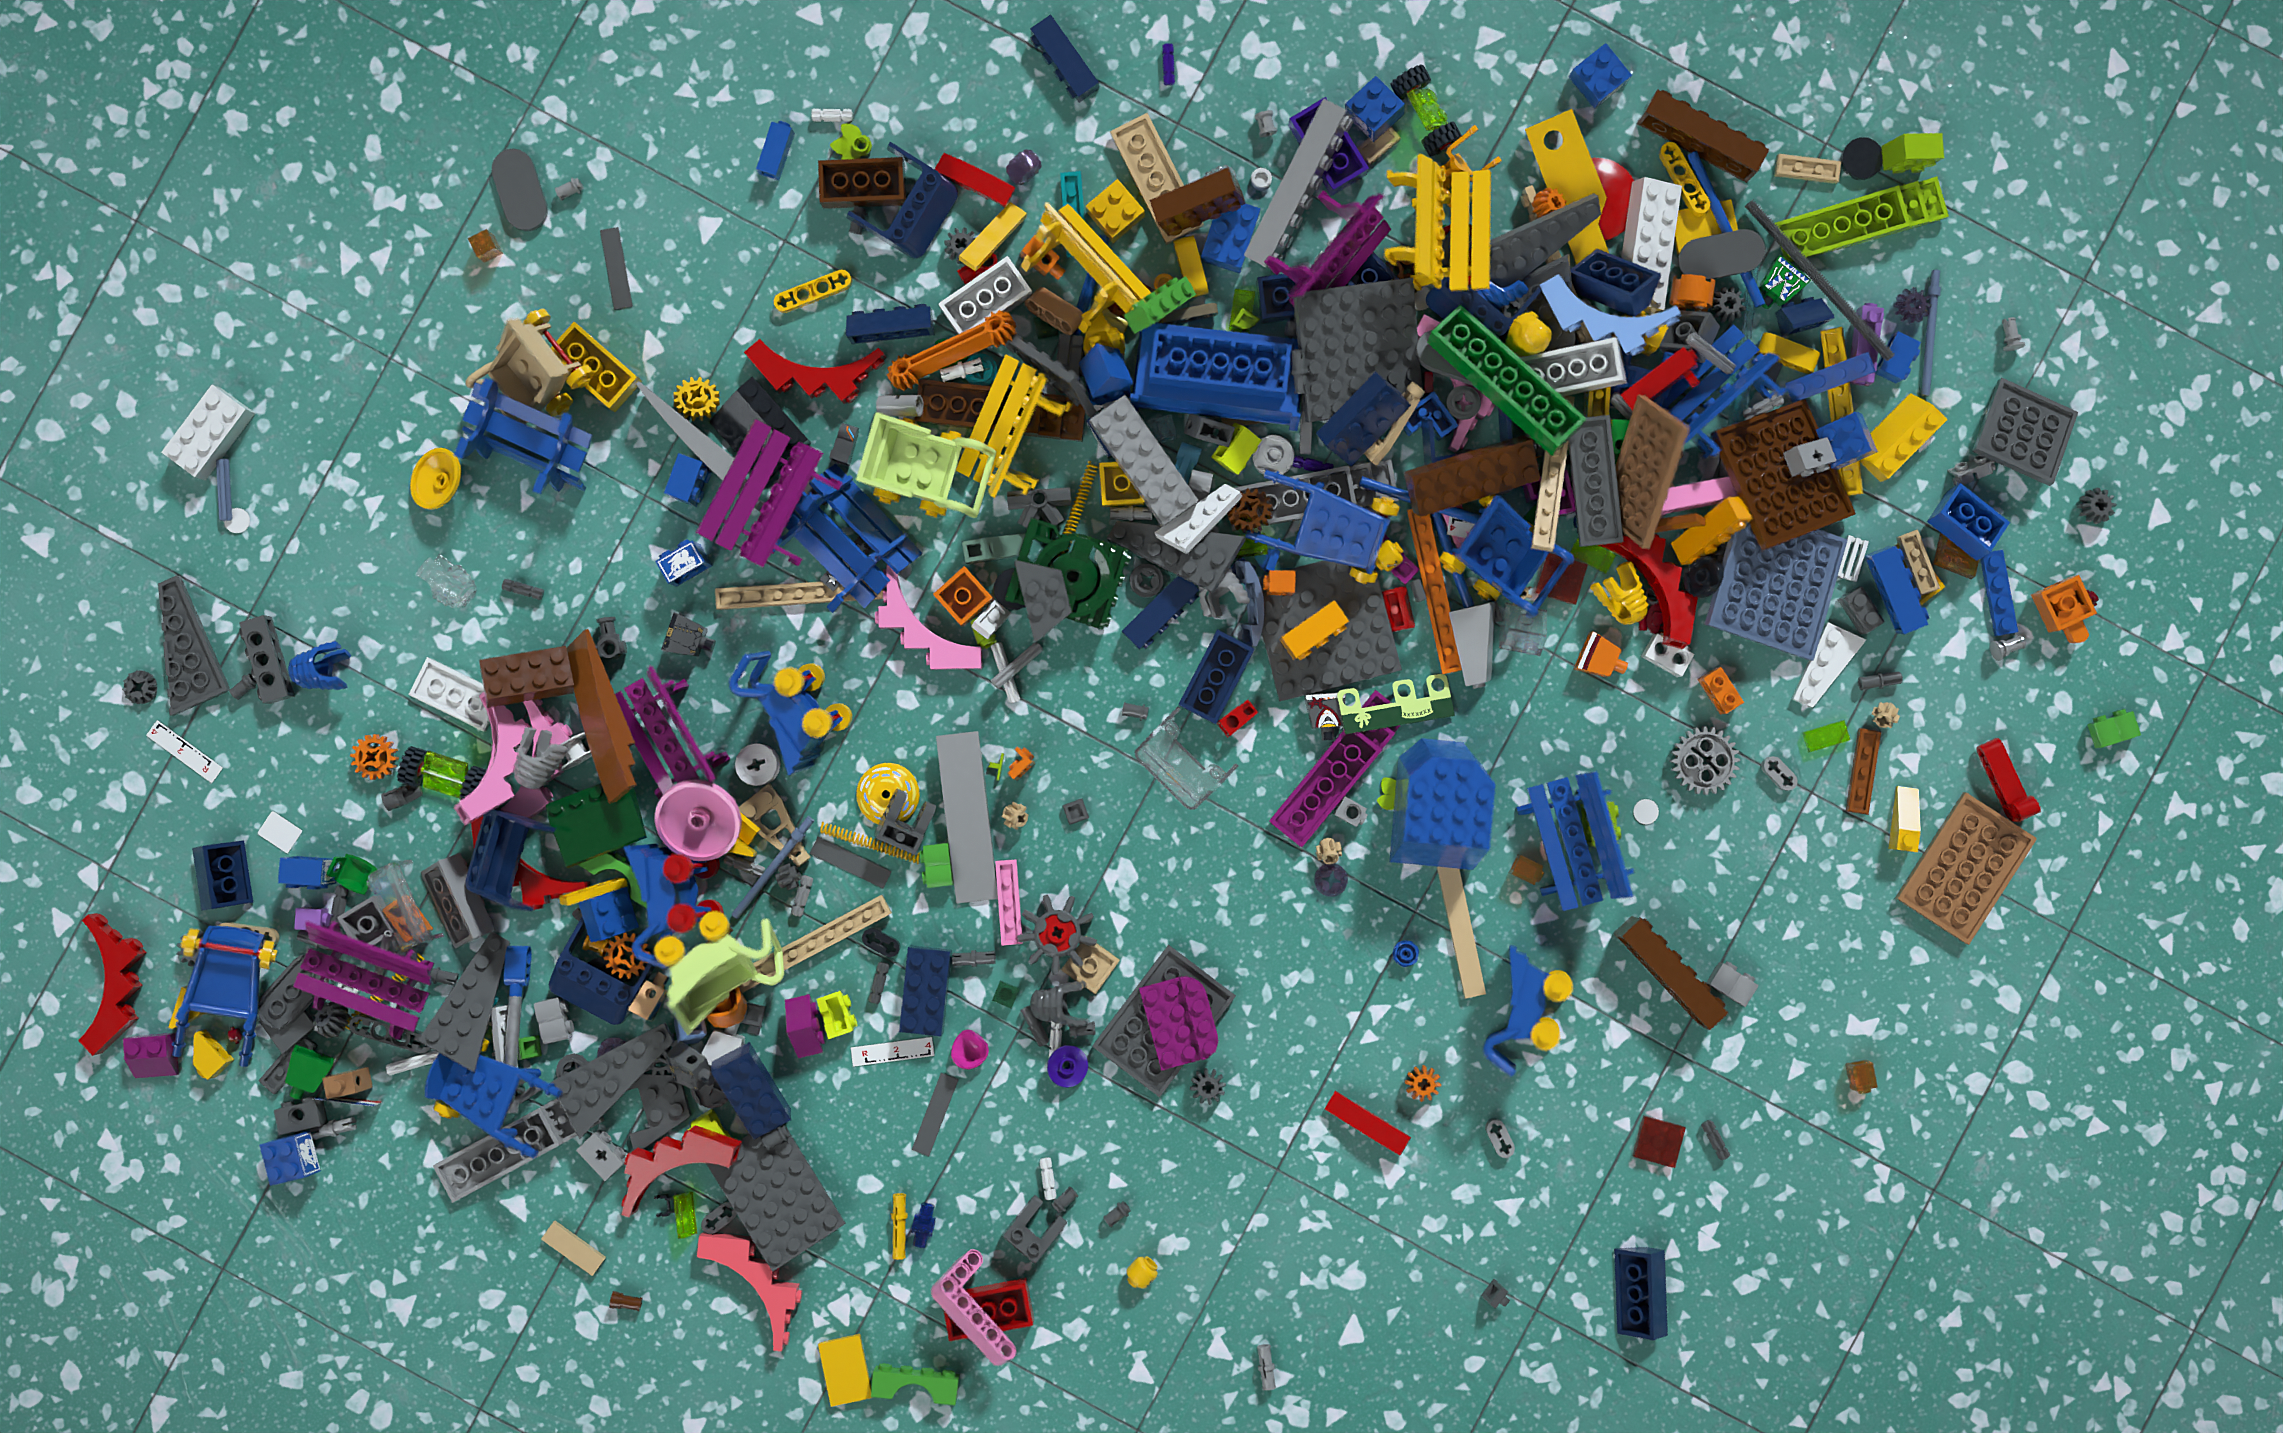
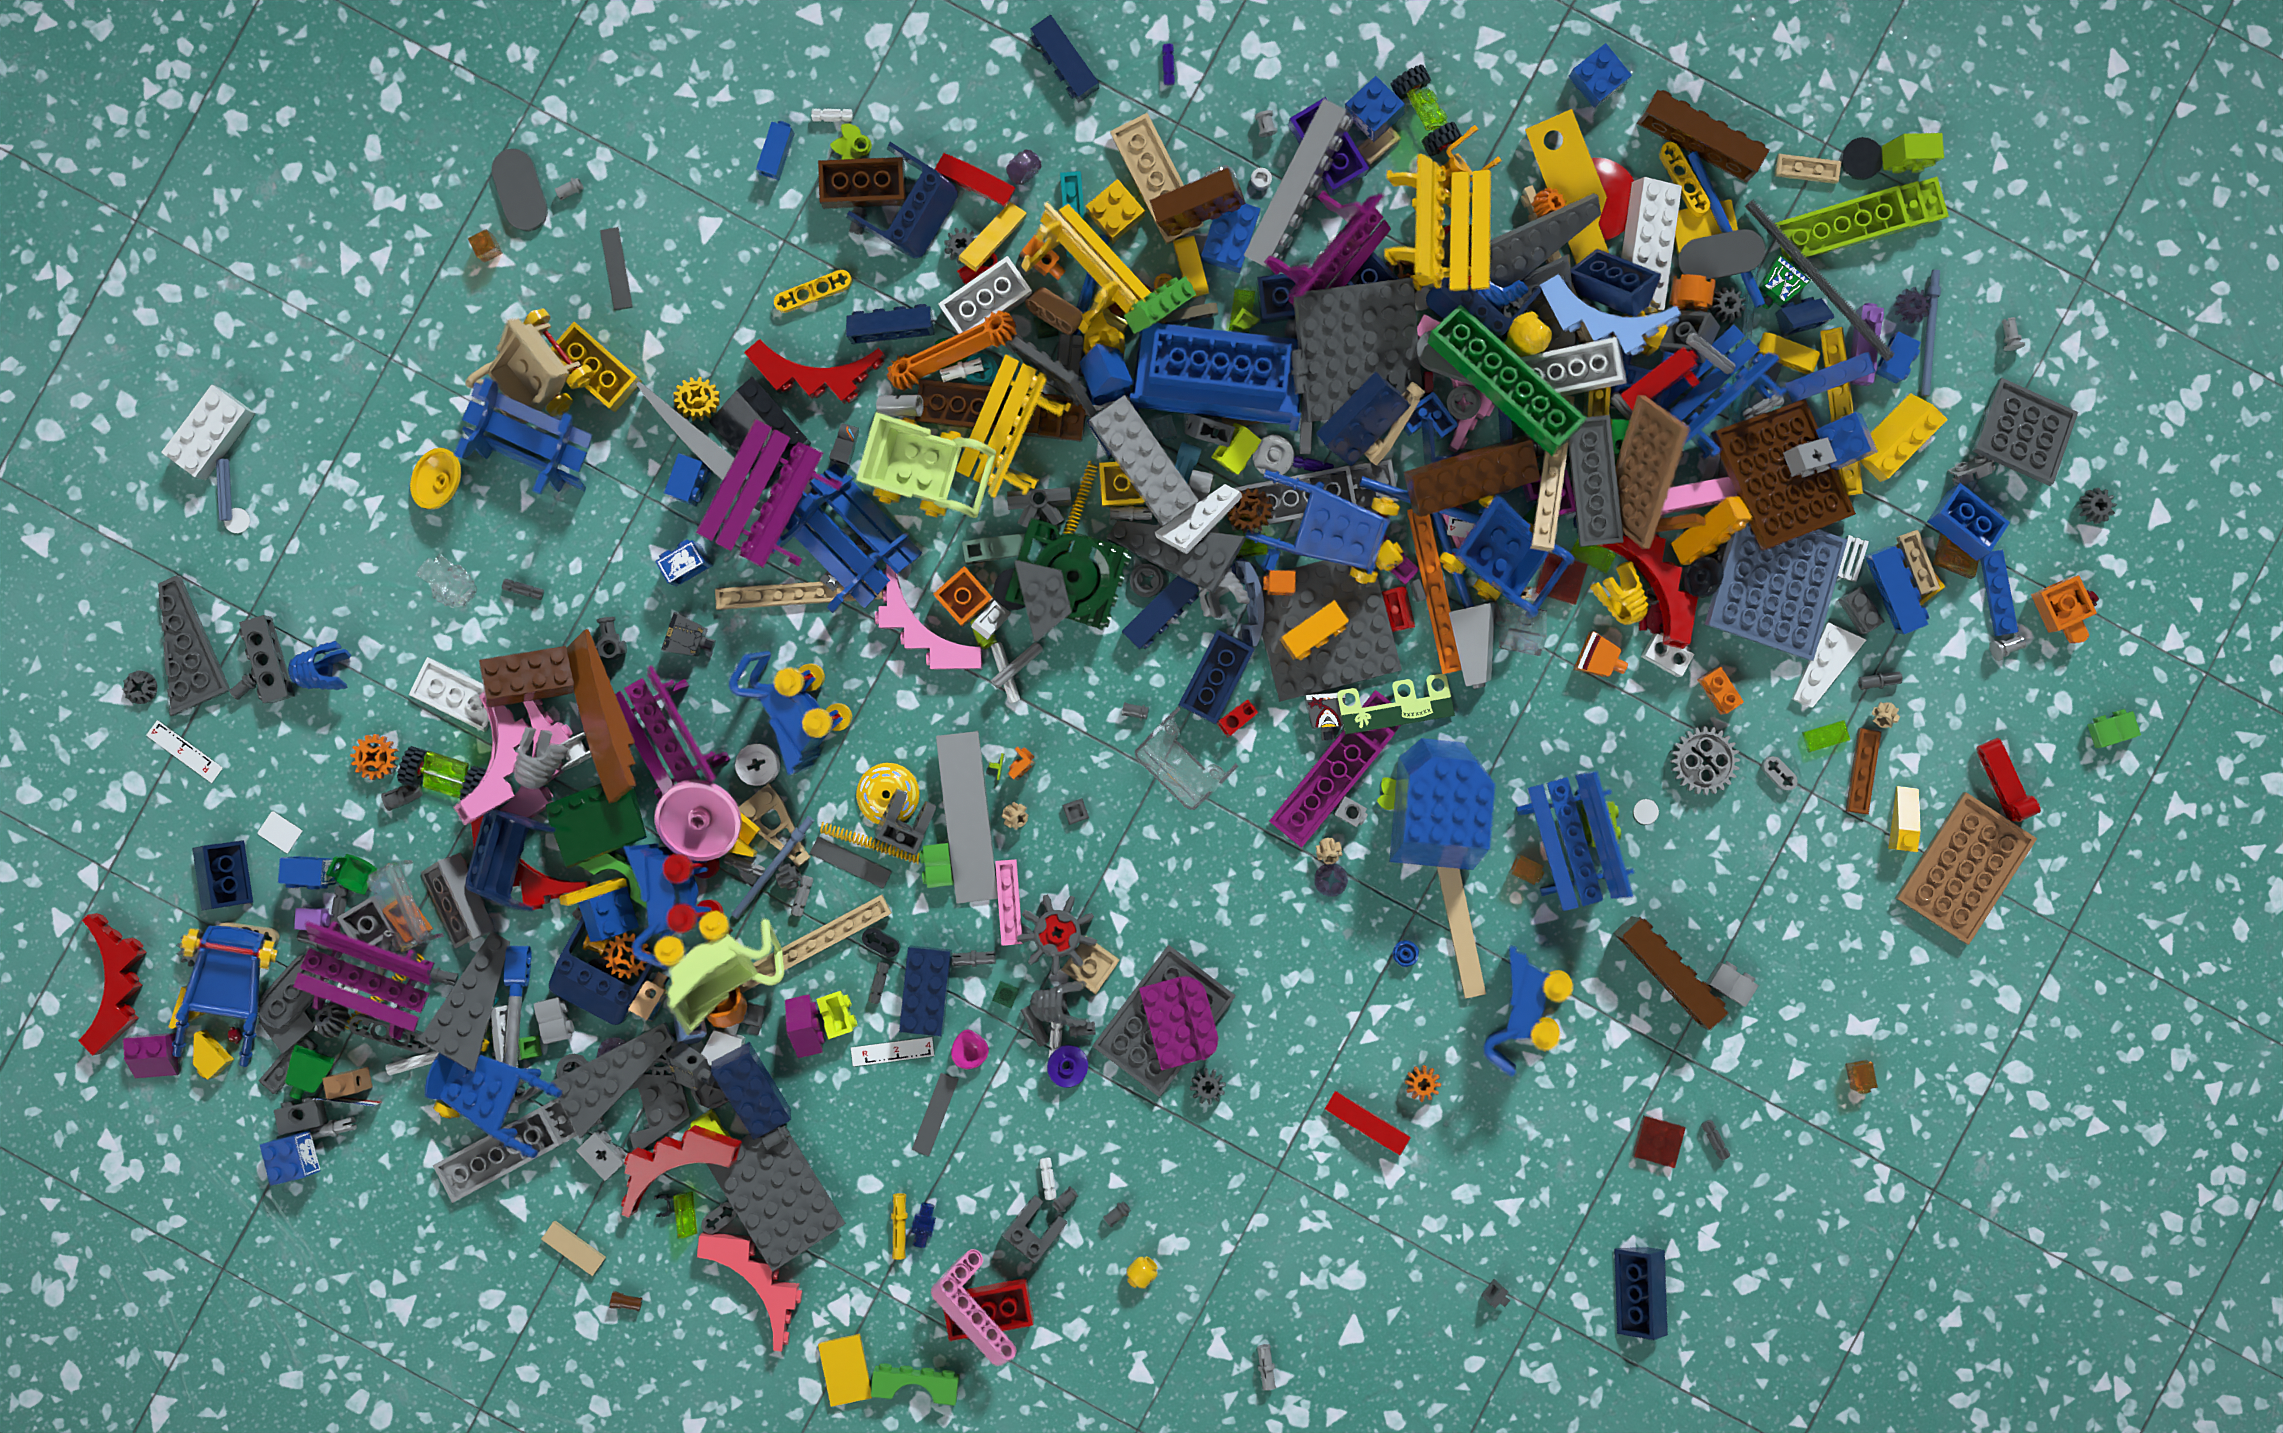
light grey beam [1485,1118,1515,1158] -> none

